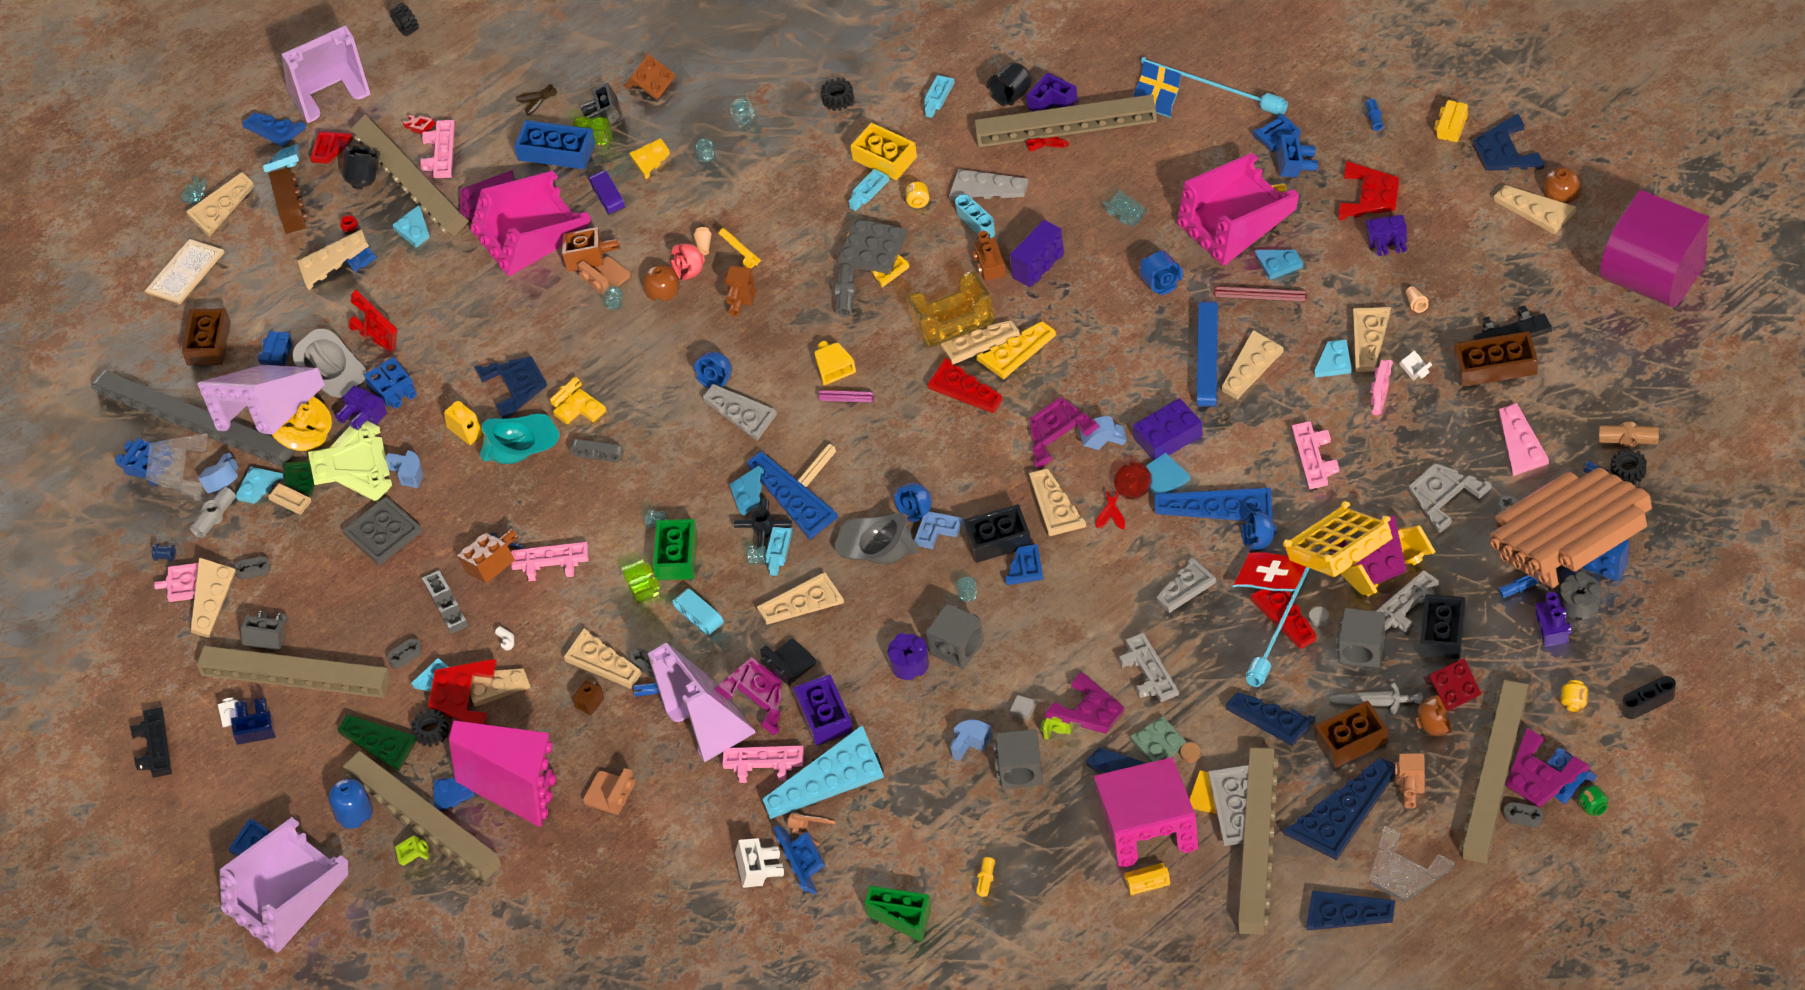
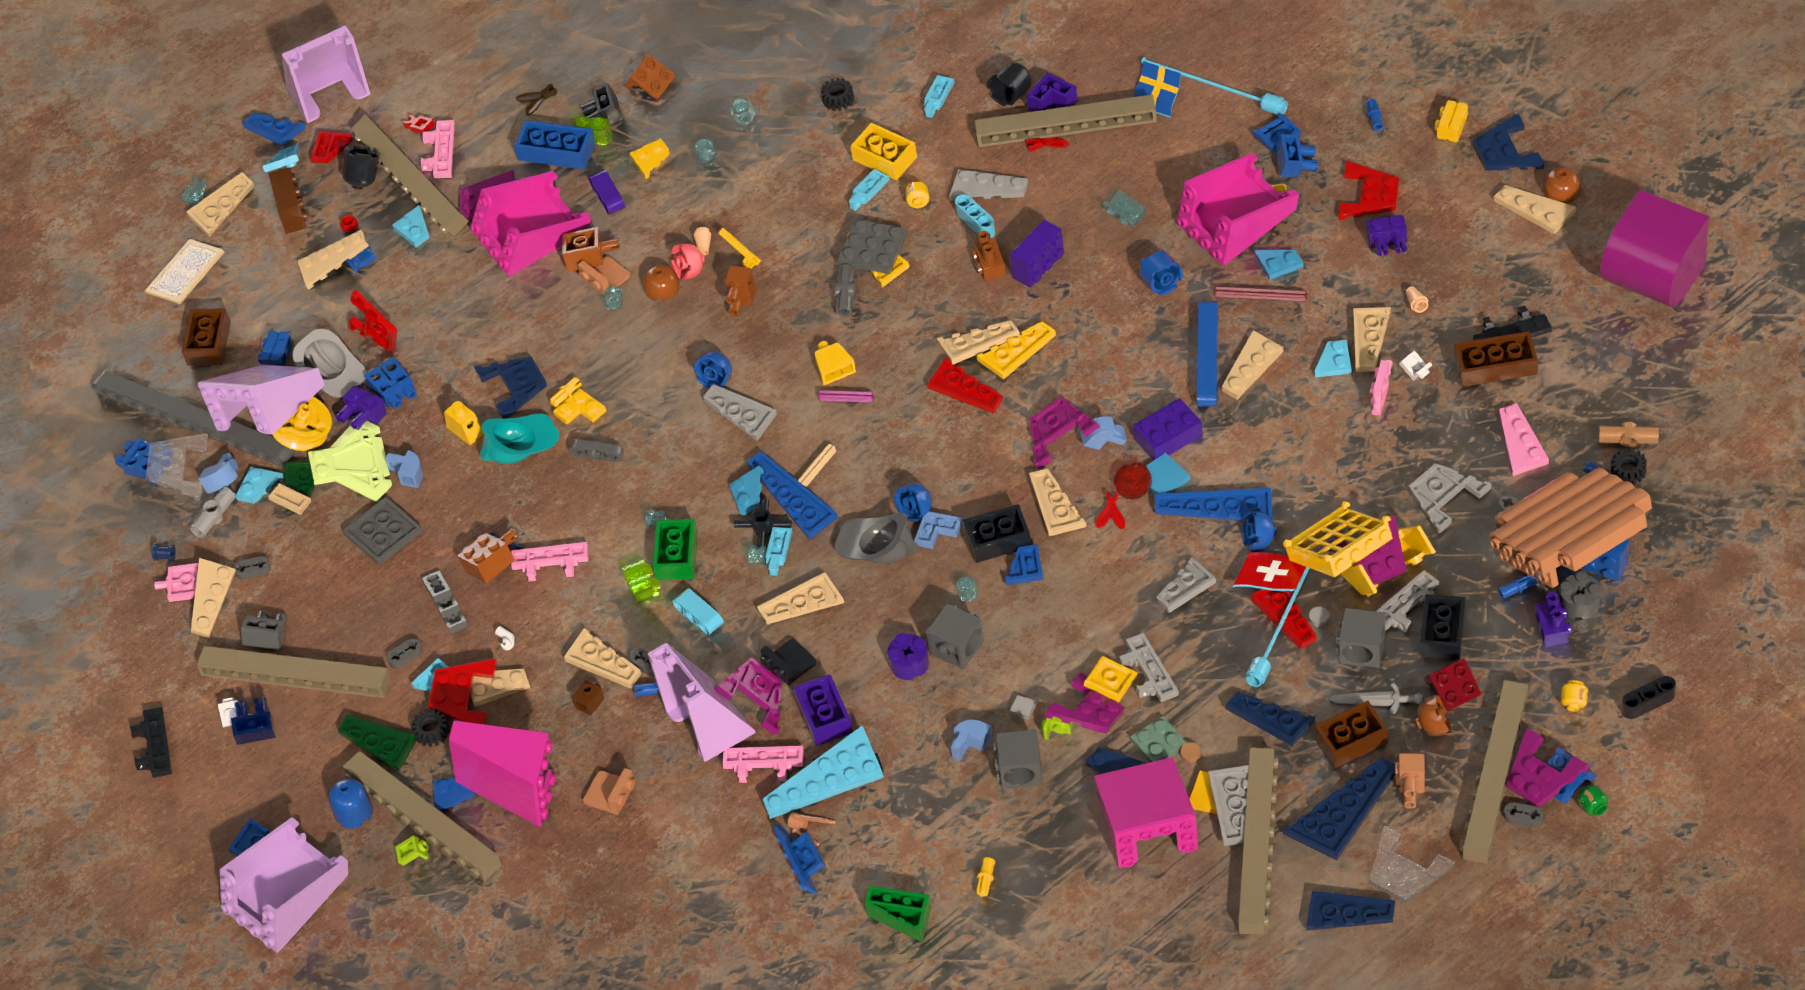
black tyre [389,3,419,36] -> none
white brick [735,838,784,888] -> none
clear yellow windscreen [906,270,994,346] -> none
yellow panel [1124,863,1170,895] -> none
bright pink hinge [1292,421,1339,490] -> none
none -> yellow plate [1084,656,1138,702]

